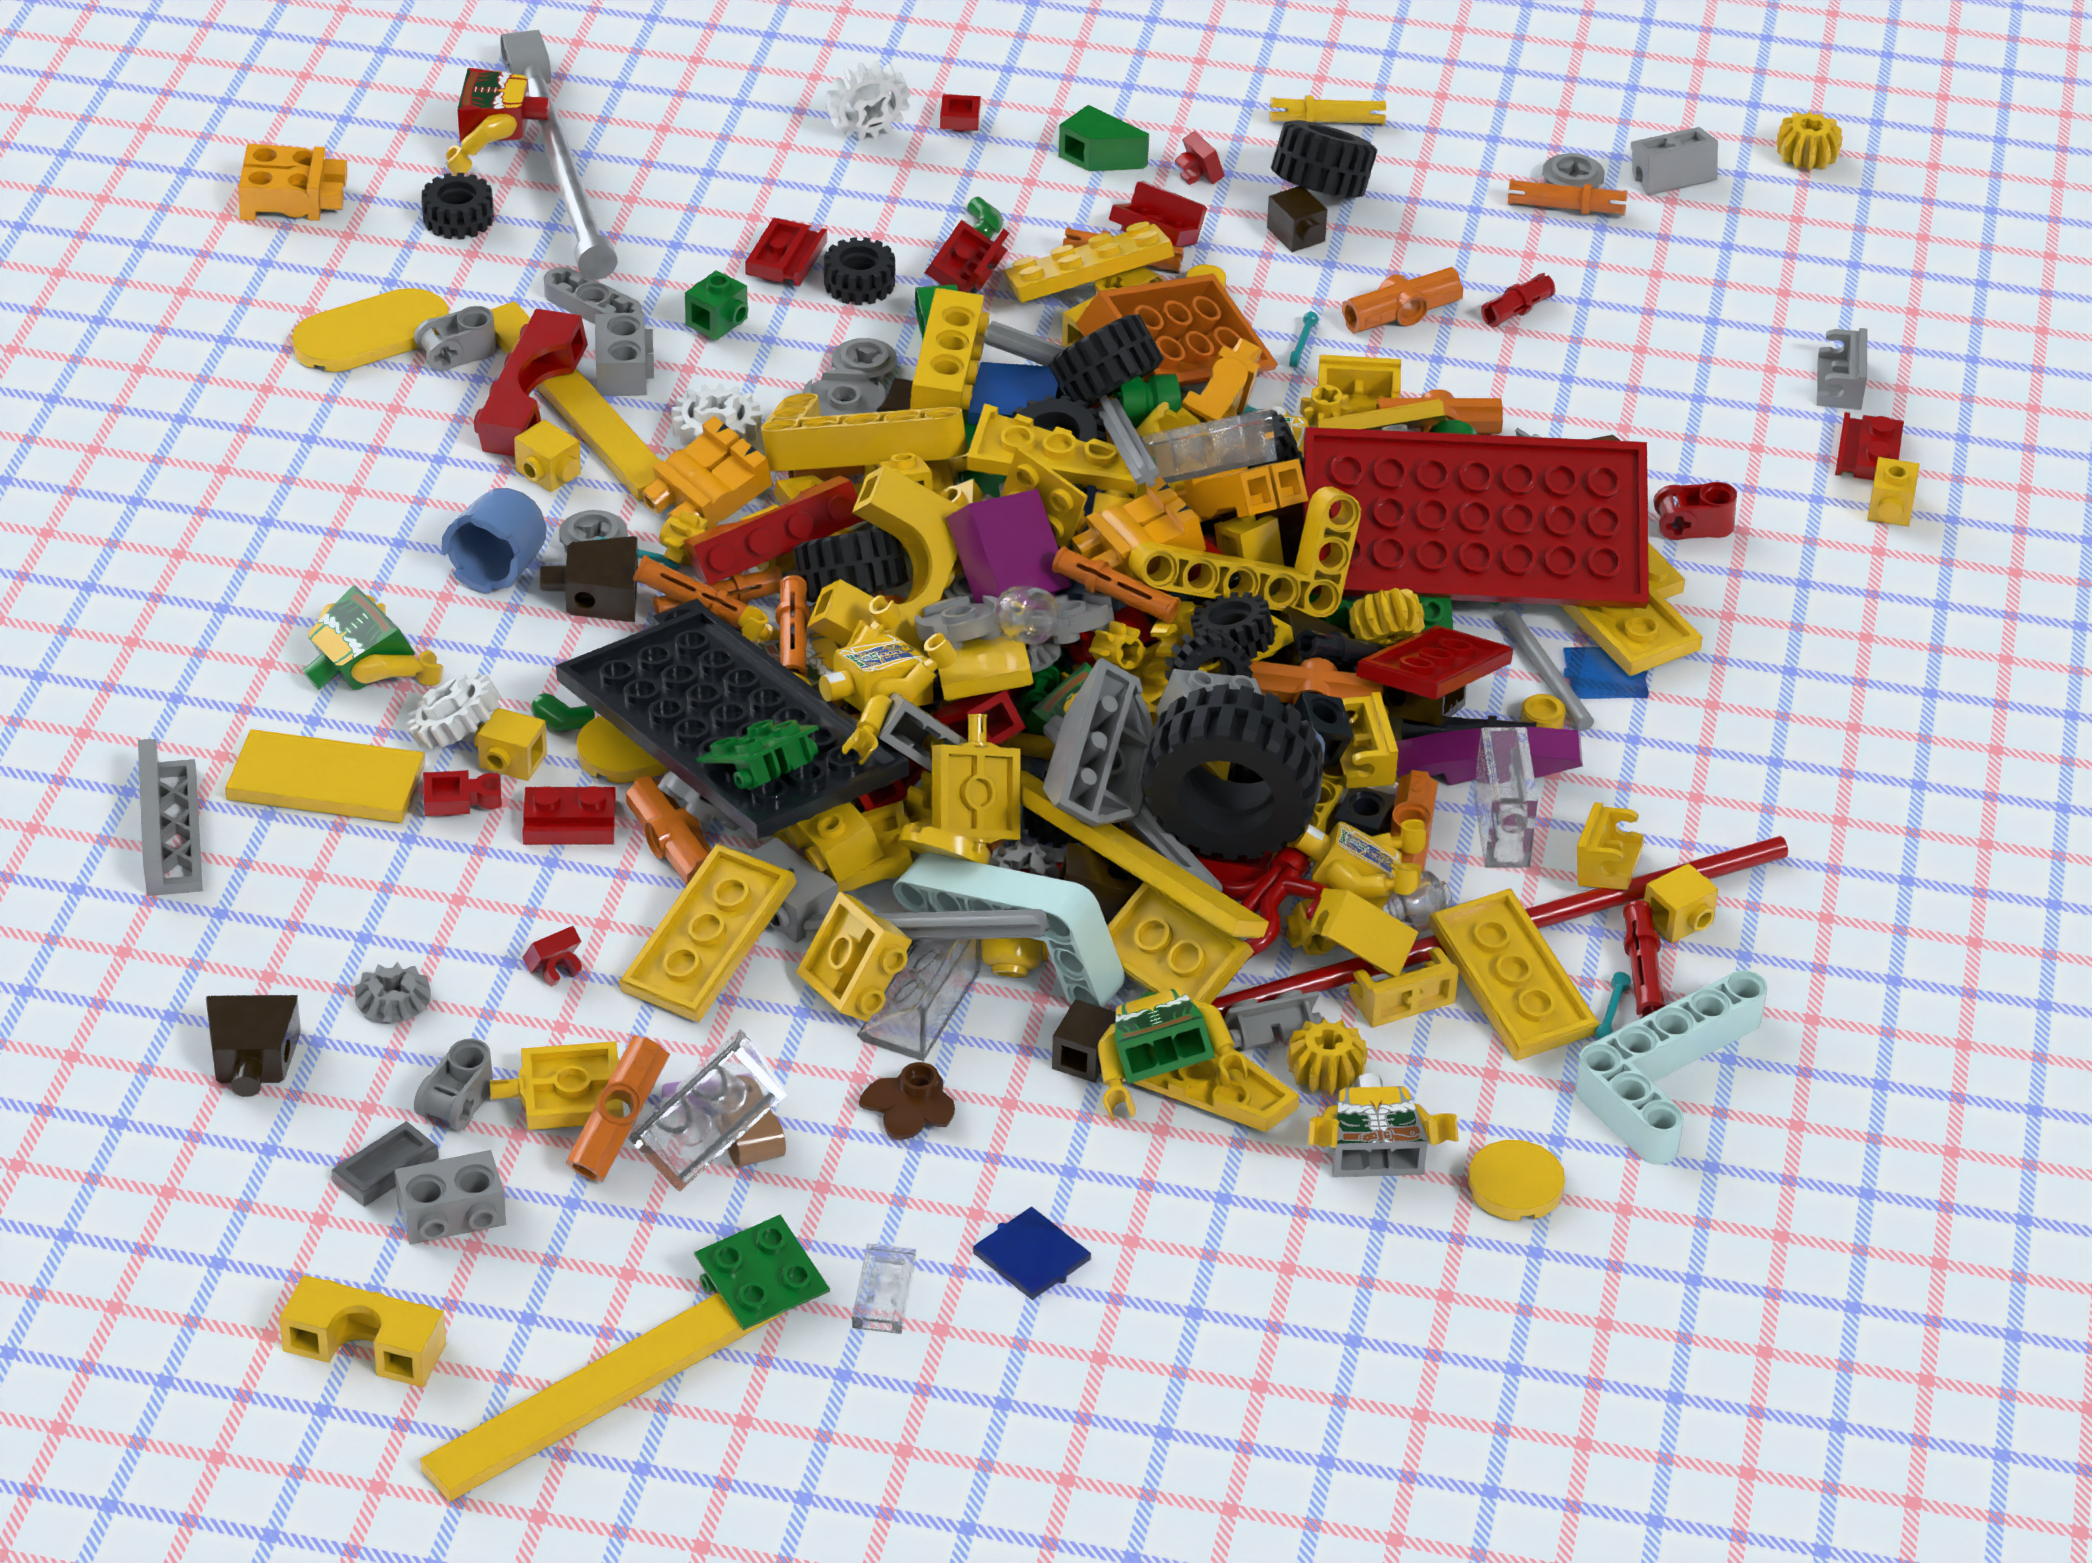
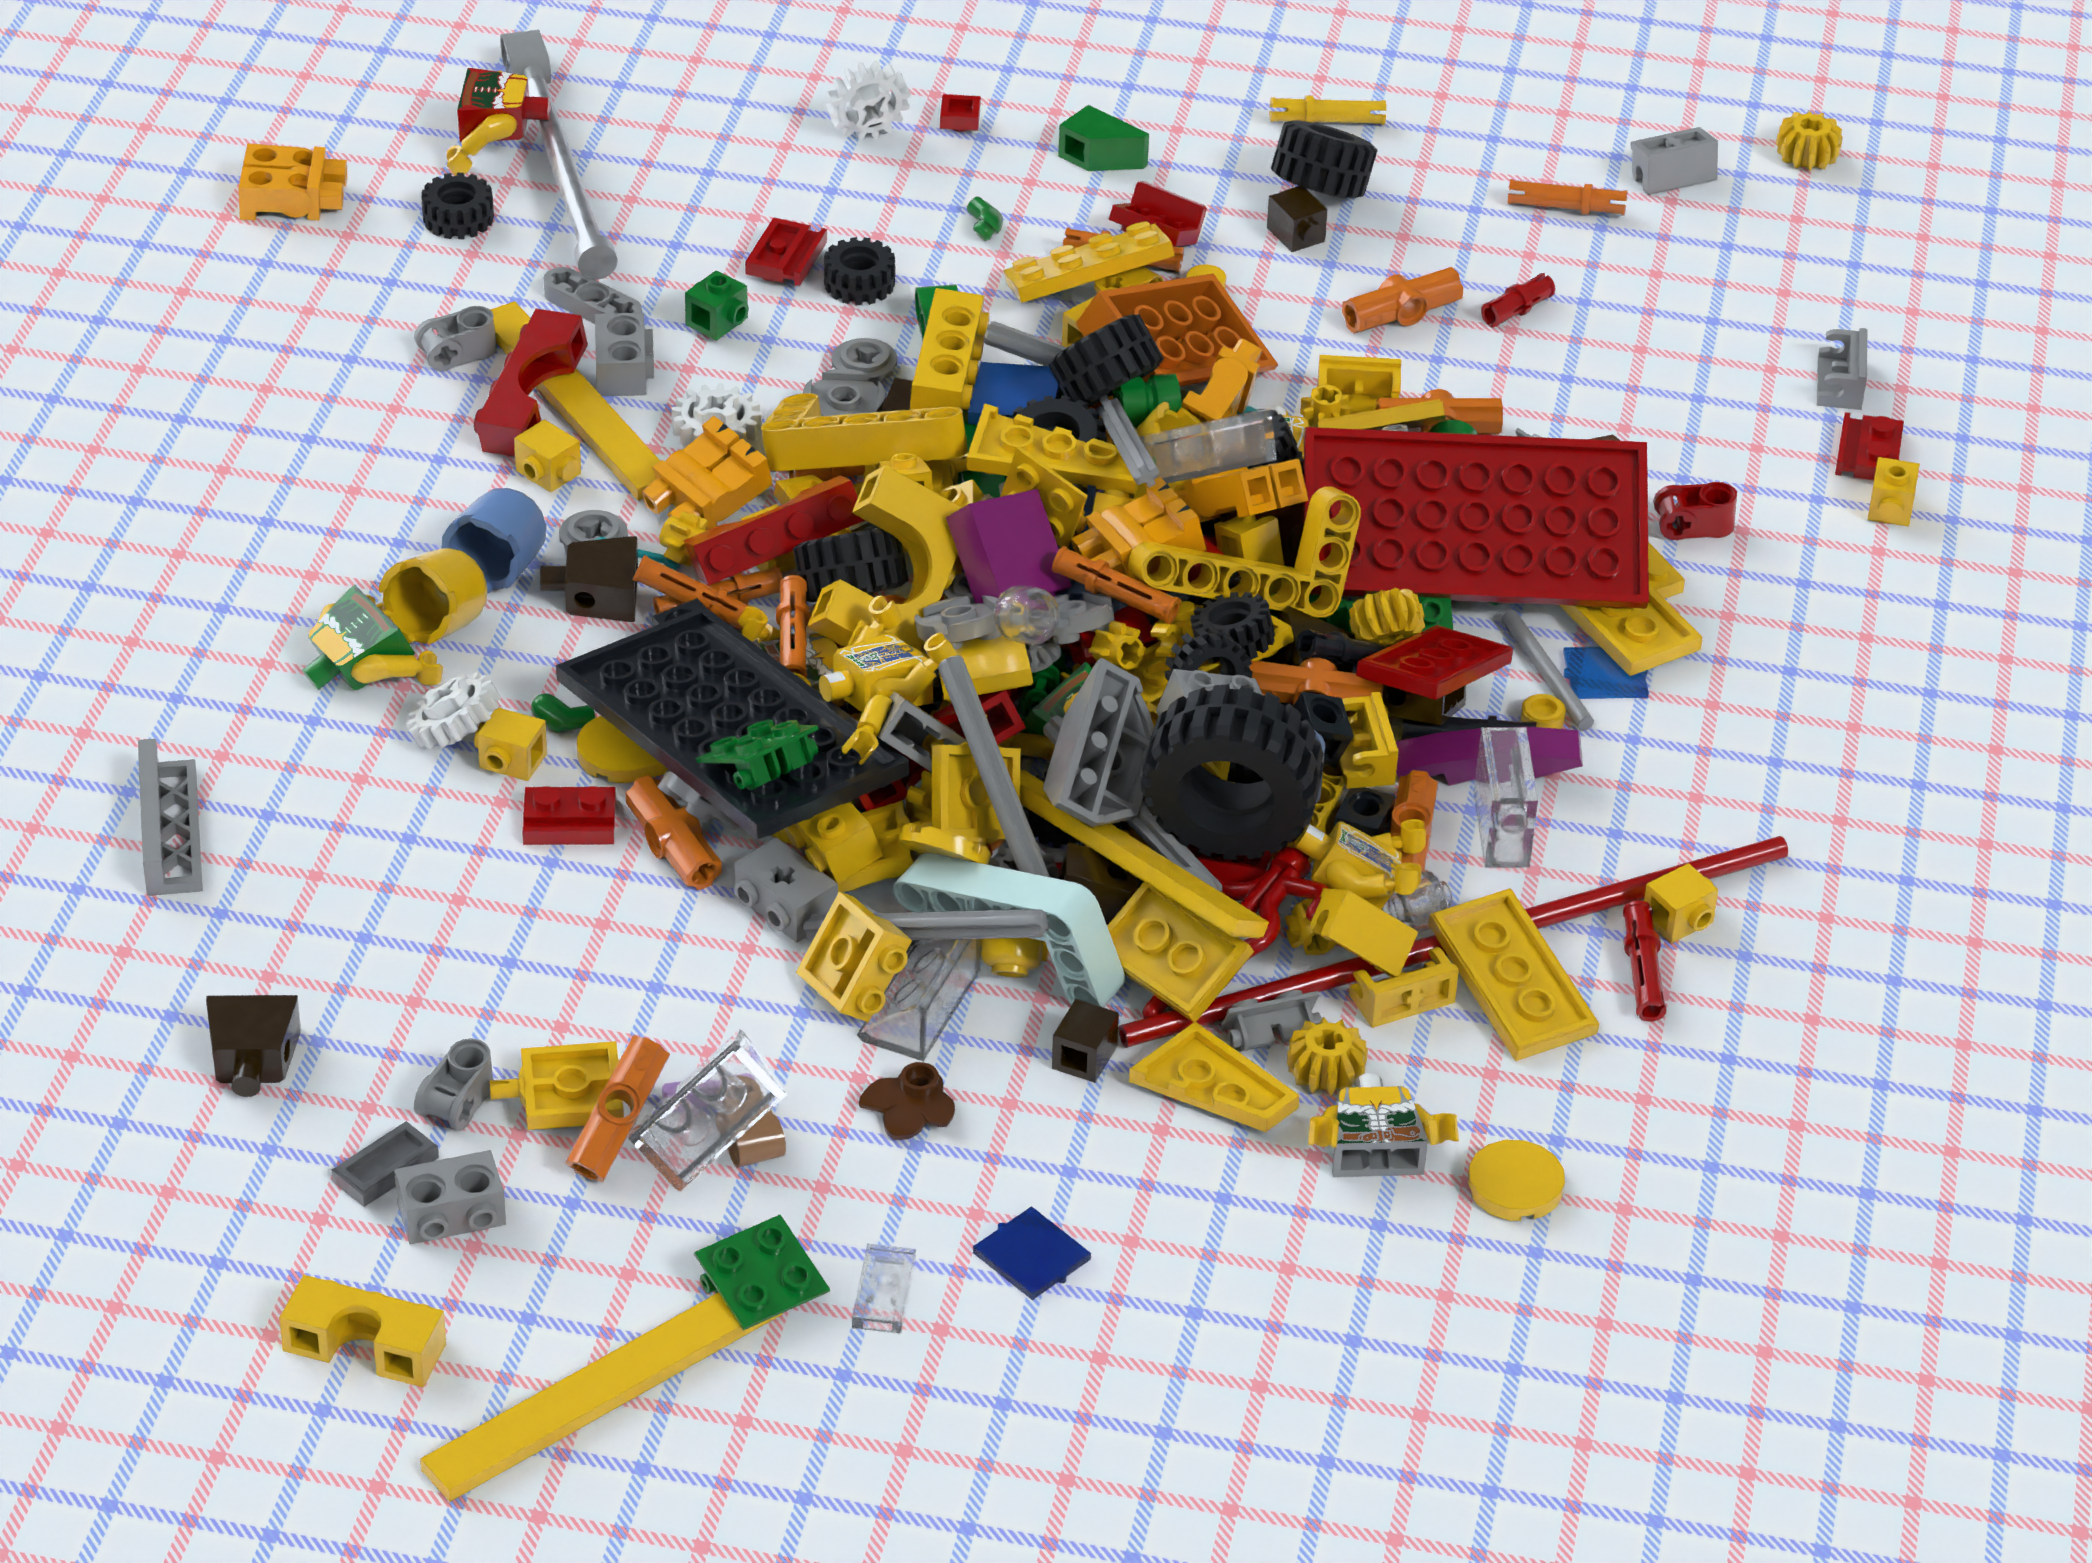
yellow tile [225,729,425,823] -> none
yellow tile [292,288,449,372] -> none
light grey gear [355,961,431,1022] -> none
red plate [423,770,502,816] -> none
red tile [522,926,582,987] -> none
yellow tile [618,843,797,1023] -> none
red bracket [924,219,1009,293] -> none
torso [1098,988,1248,1121] -> none
red tile [1175,131,1225,185] -> none
teal hinge [1289,312,1319,368] -> none
light grey gear [1542,153,1605,189] -> none
light aqua beam [1575,970,1768,1164] -> none
yellow hinge [1577,802,1644,890] -> none
teal hinge [1595,972,1631,1040] -> none
none -> yellow cylinder [379,548,487,644]
none -> light grey axle [938,655,1050,877]

